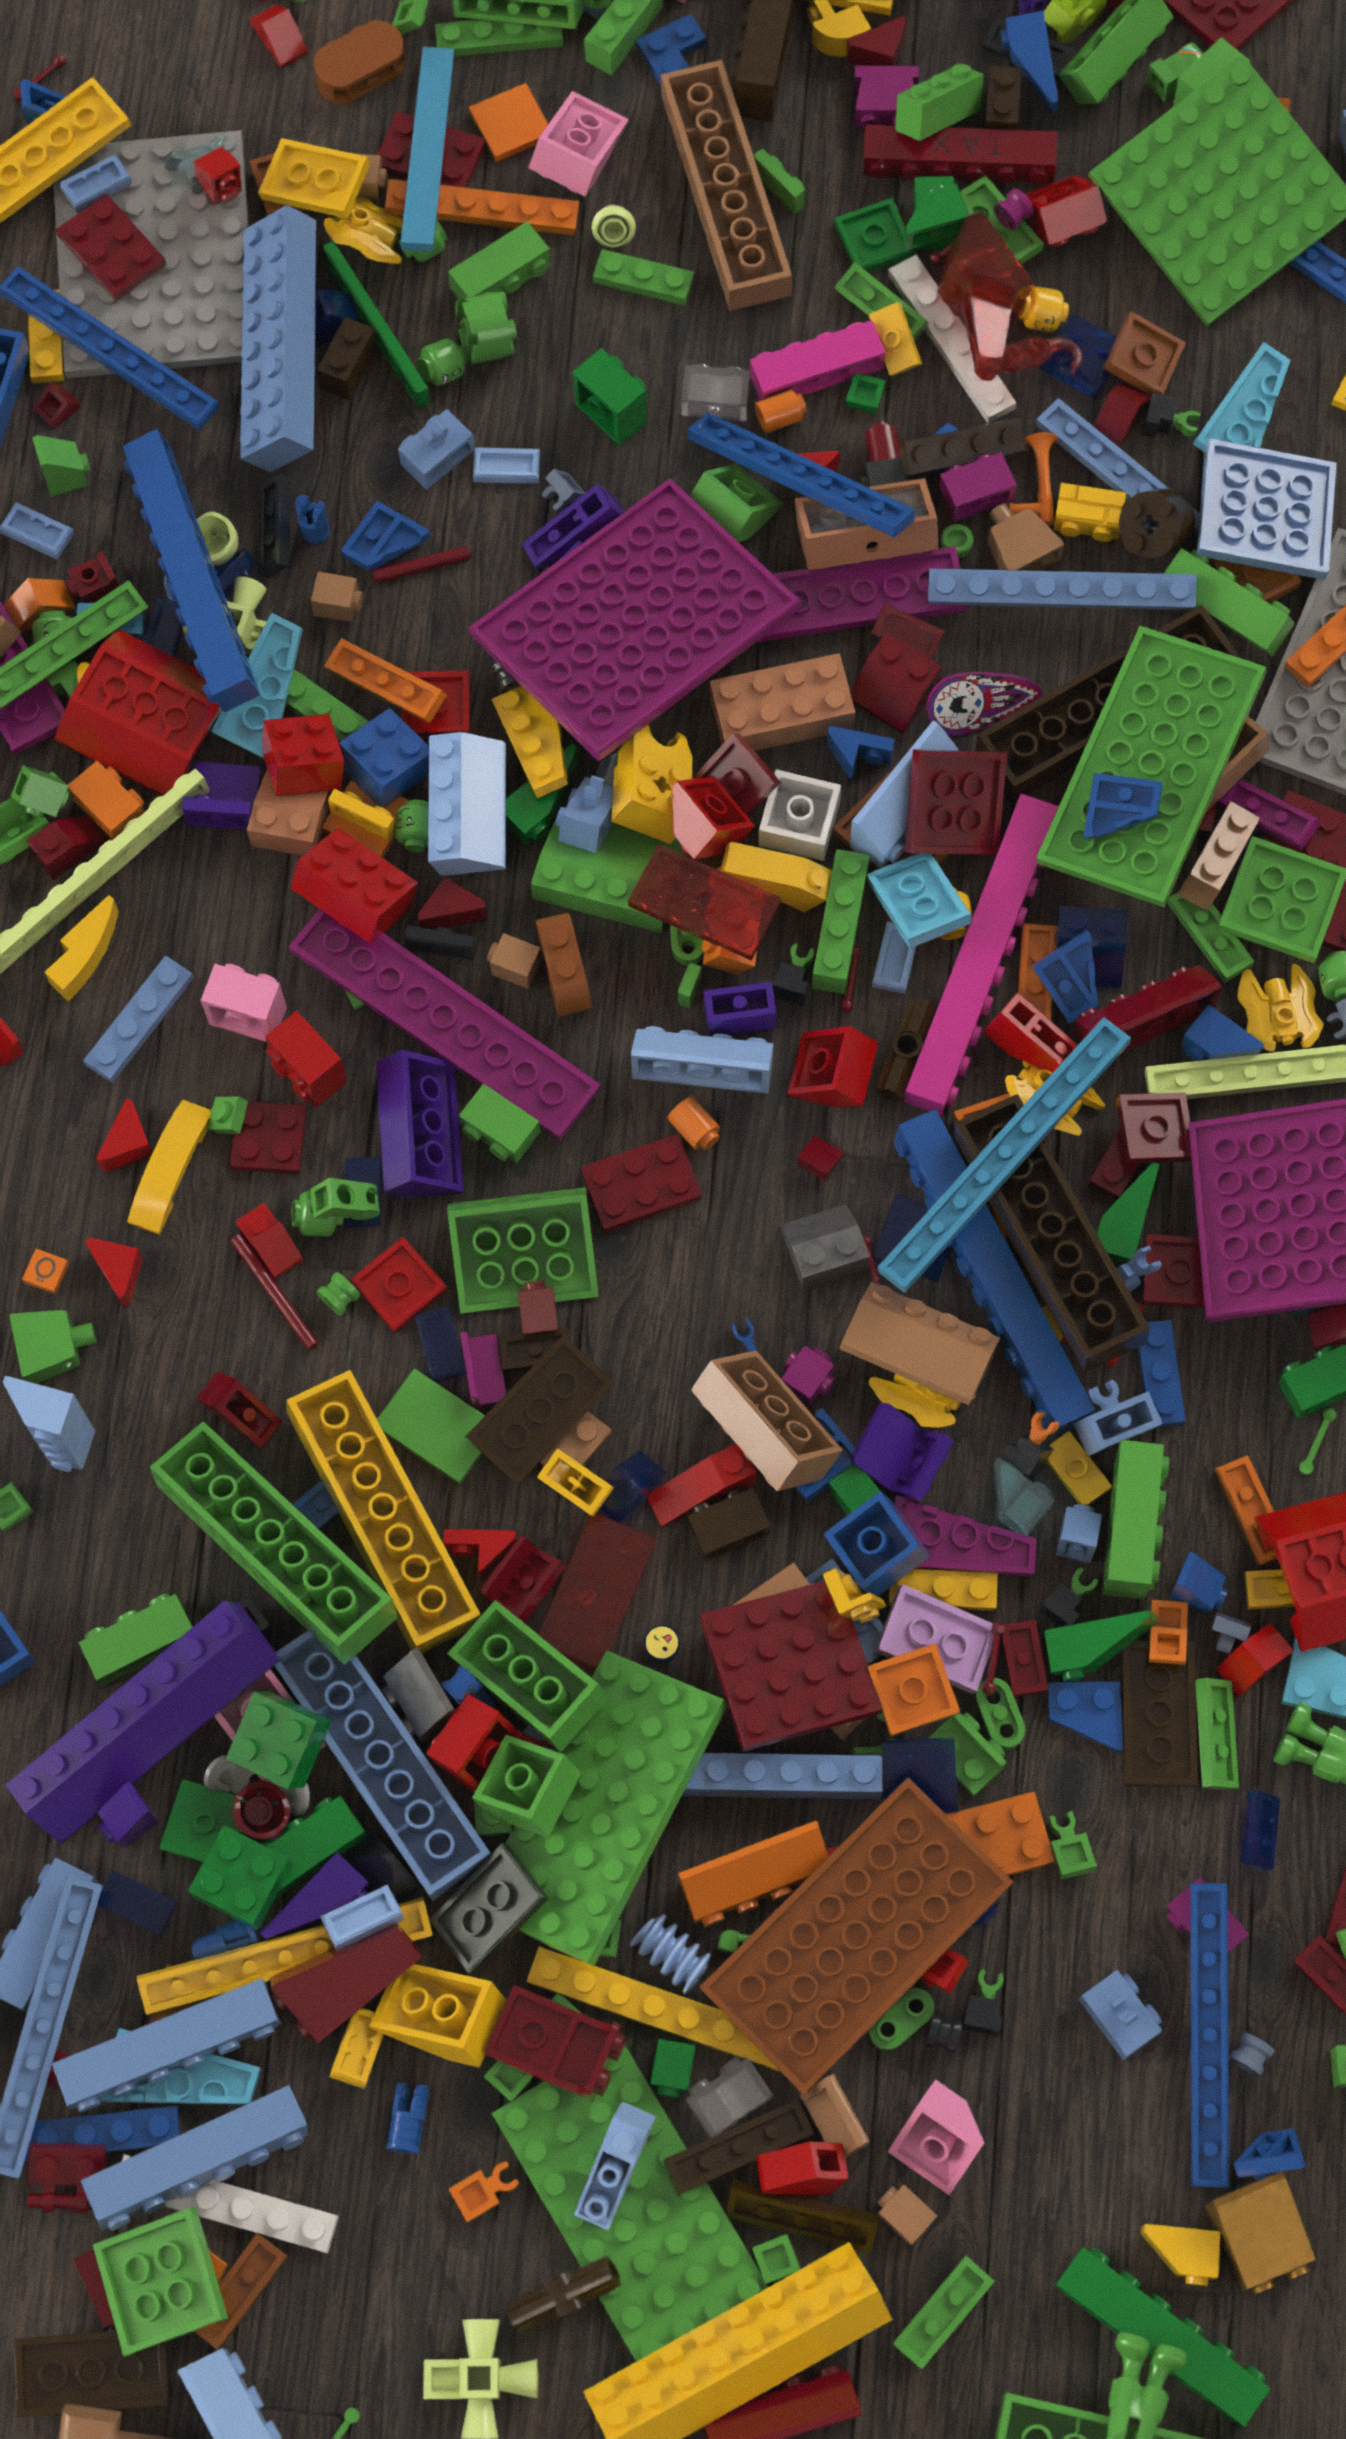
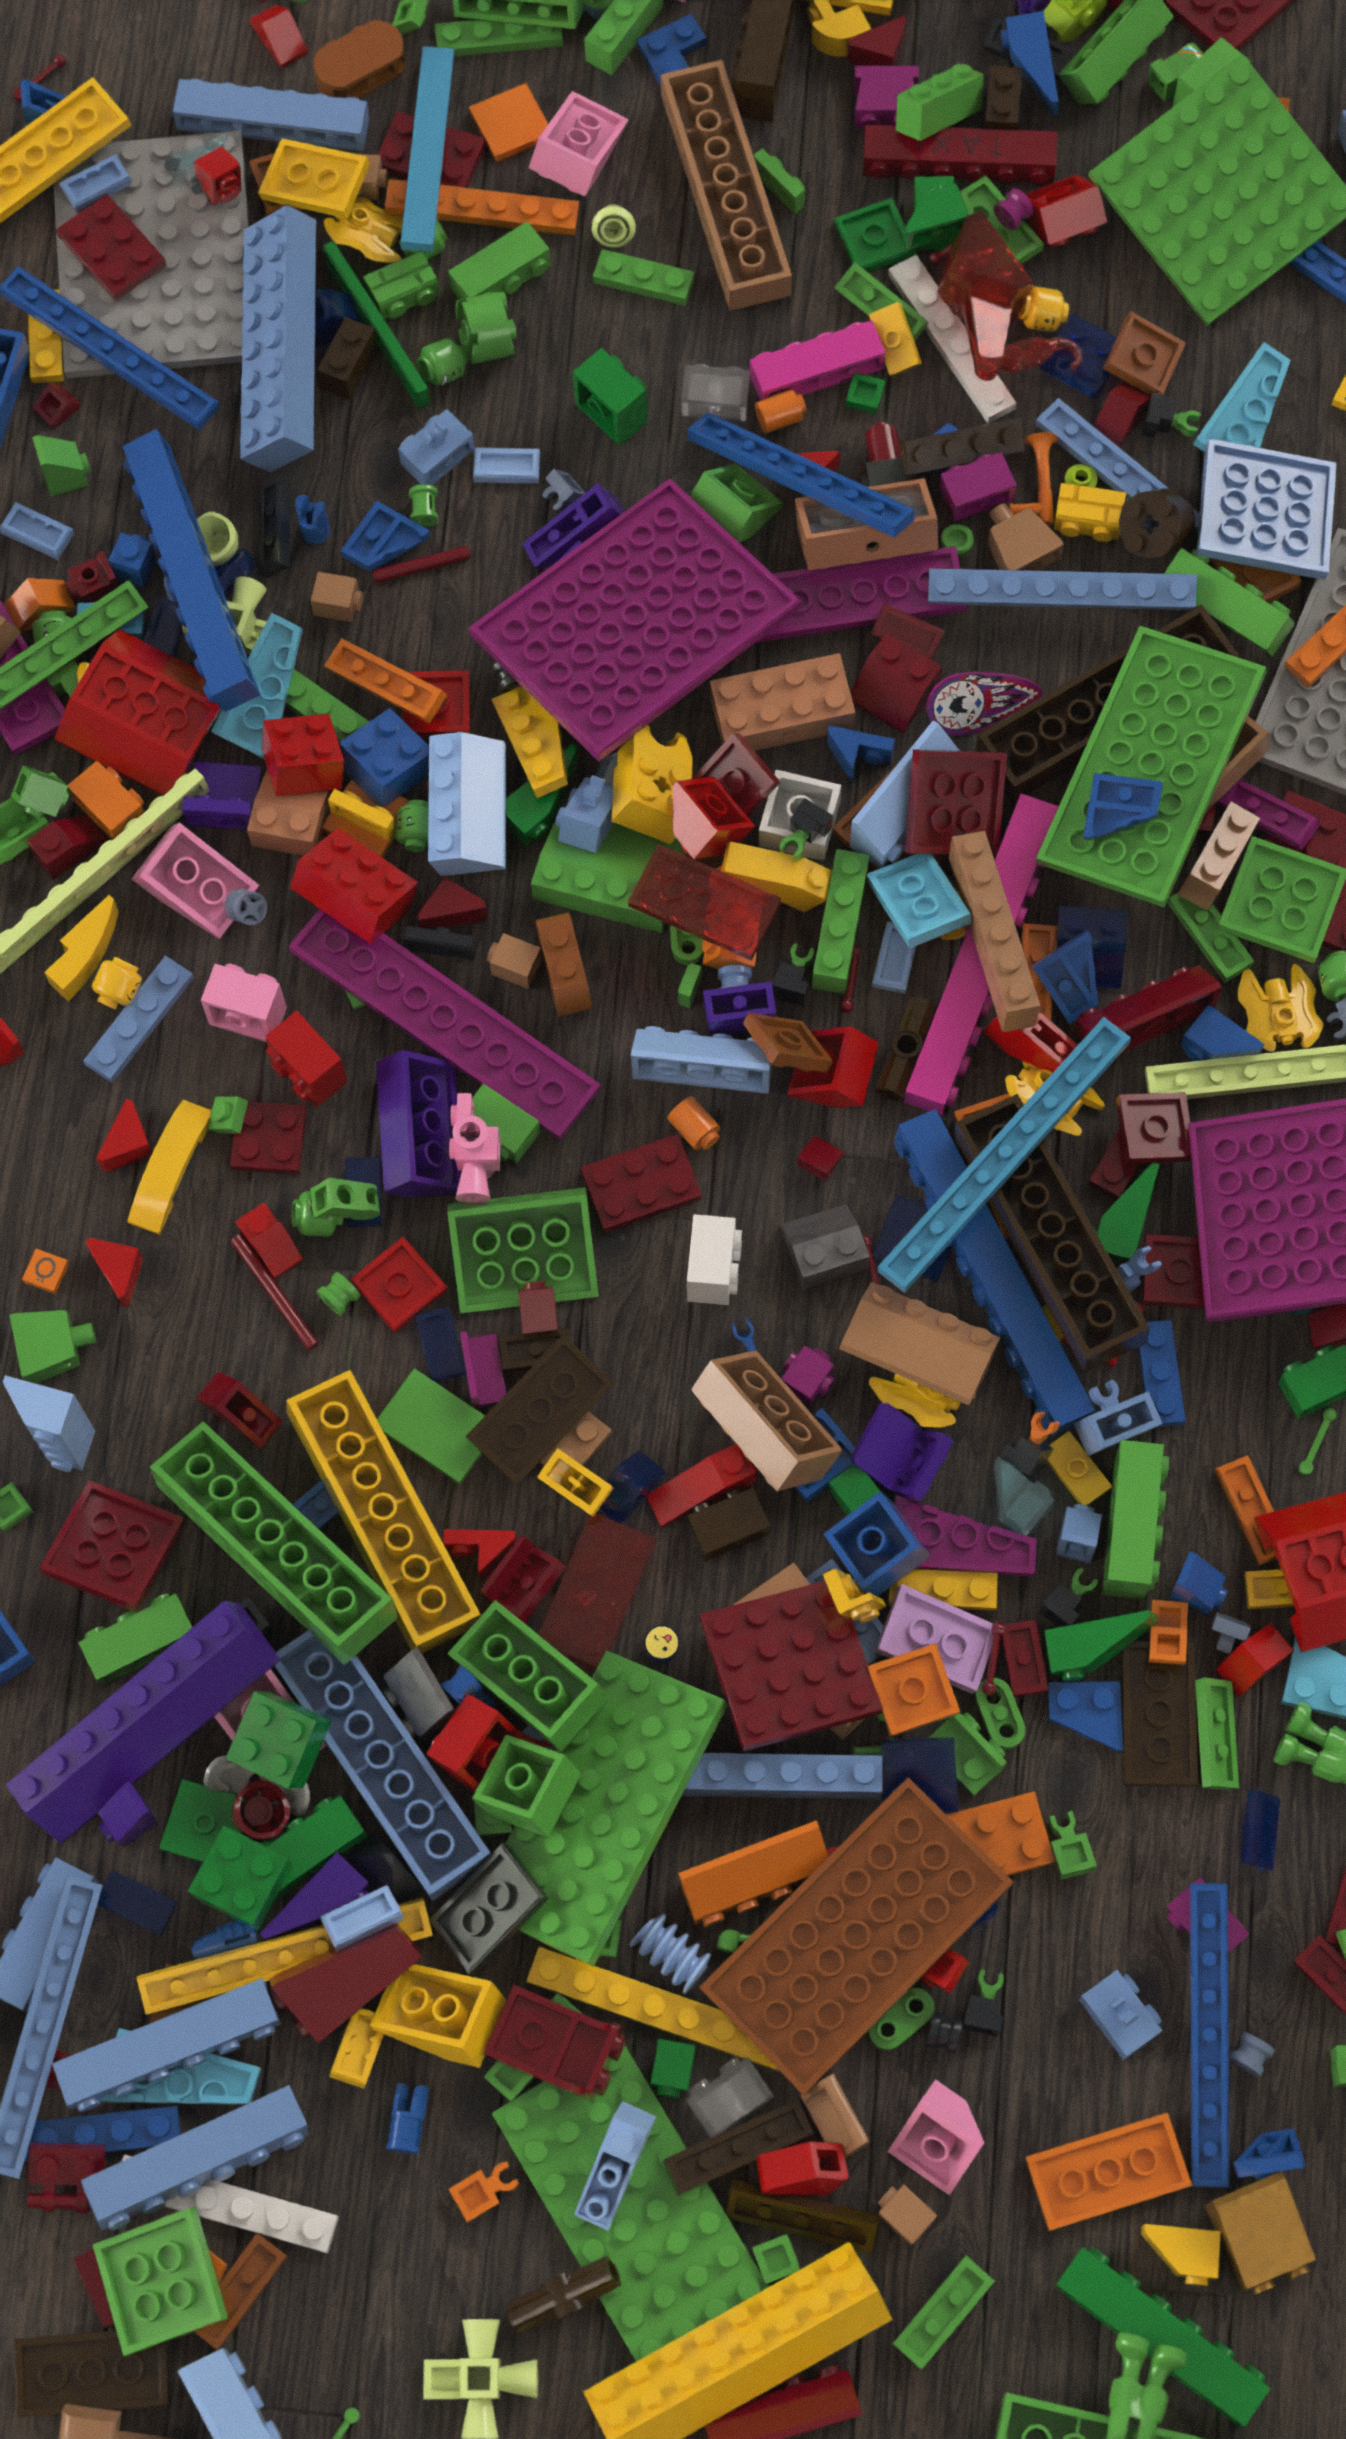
none -> dark red plate [39,1480,185,1612]
none -> yellow head [92,956,142,1010]
none -> blue brick [108,533,157,588]
none -> bright pink slope [132,823,259,939]
none -> medium blue brick [173,79,369,151]
none -> sand blue wheel [225,888,267,925]
none -> bright green brick [363,251,440,319]
none -> bright green bush [409,484,439,527]
none -> bright pink brick [449,1093,501,1204]
none -> white brick [687,1214,742,1305]
none -> medium blue wheel [718,965,752,989]
none -> dark orange plate [743,1012,833,1072]
none -> black piece [780,798,833,862]
none -> medium nougat brick [948,831,1040,1032]
none -> orange plate [1025,2112,1192,2231]
none -> lime plate [1064,464,1098,488]

